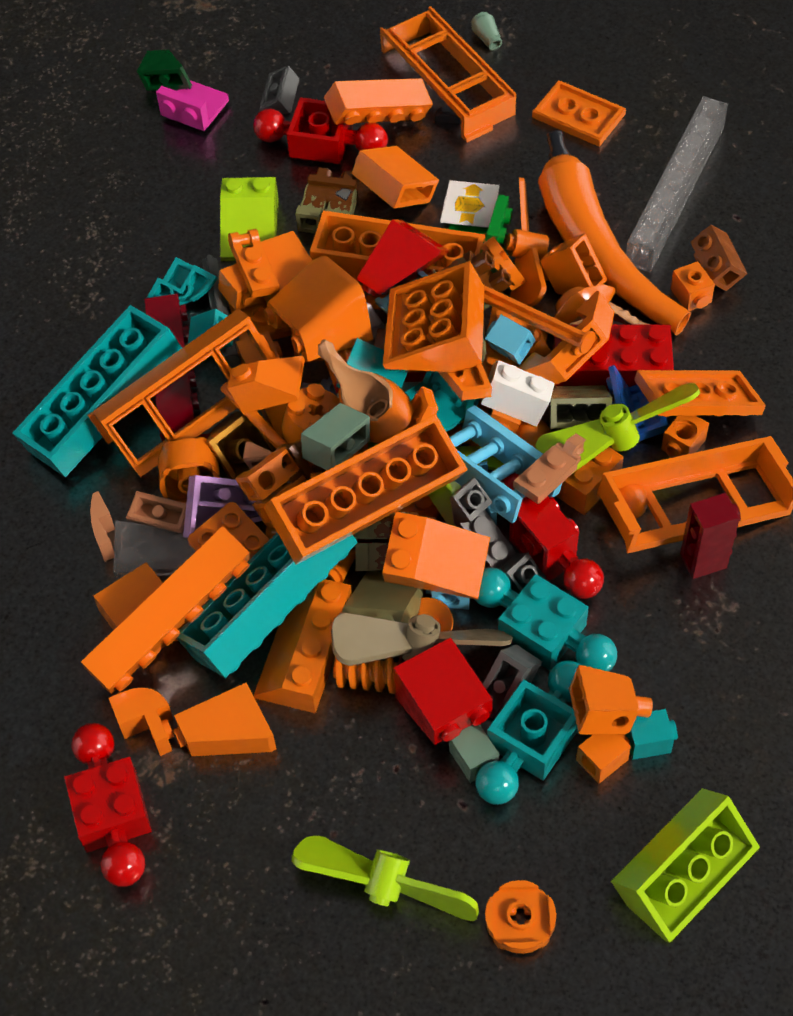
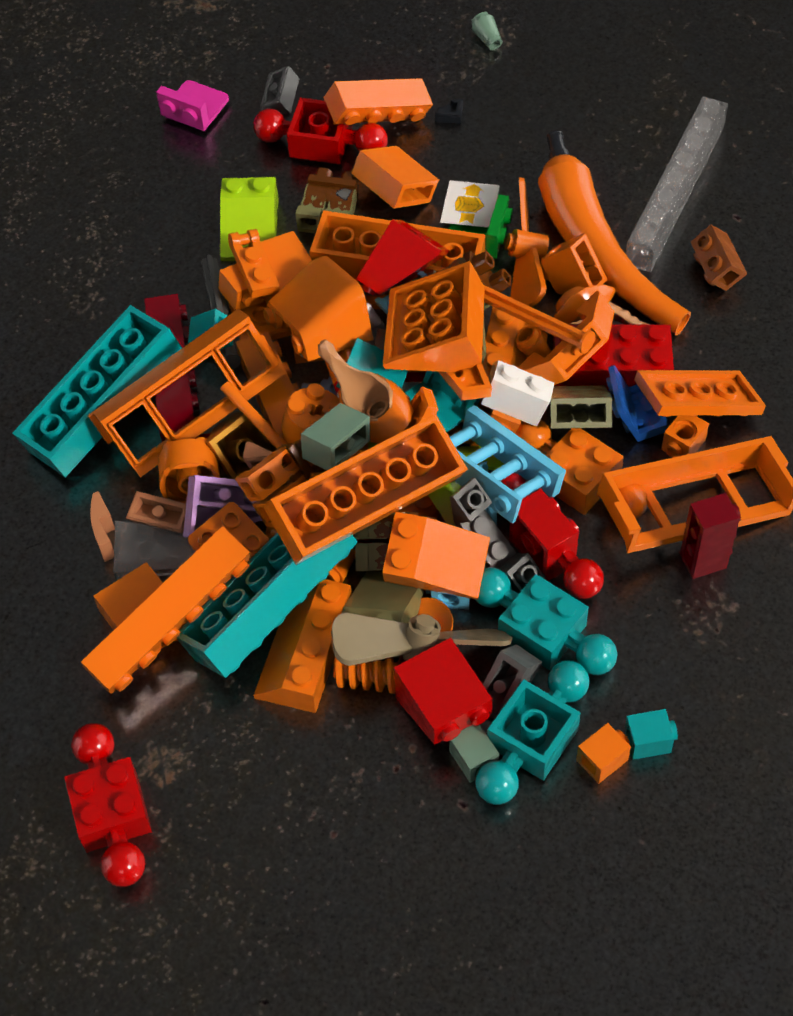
orange brick [109,688,174,756] -> none
dark green slope [137,50,192,91] -> none
teal brick [147,257,218,305] -> none
orange slope [173,682,276,756] -> none
orange slope [227,356,305,414] -> none
lime piece [291,836,479,921] -> none
orange piece [380,6,516,142] -> none
orange plate [480,236,526,291] -> none
medium azure brick [485,314,536,365] -> none
orange plate [485,880,556,954] -> none
nougat hinge [513,433,586,504] -> none
orange tile [532,80,626,147] -> none
lime piece [535,383,700,474] -> none
orange torso [569,665,653,735] -> none
lime slope [611,788,760,943] -> none
orange brick [670,261,715,311] -> none

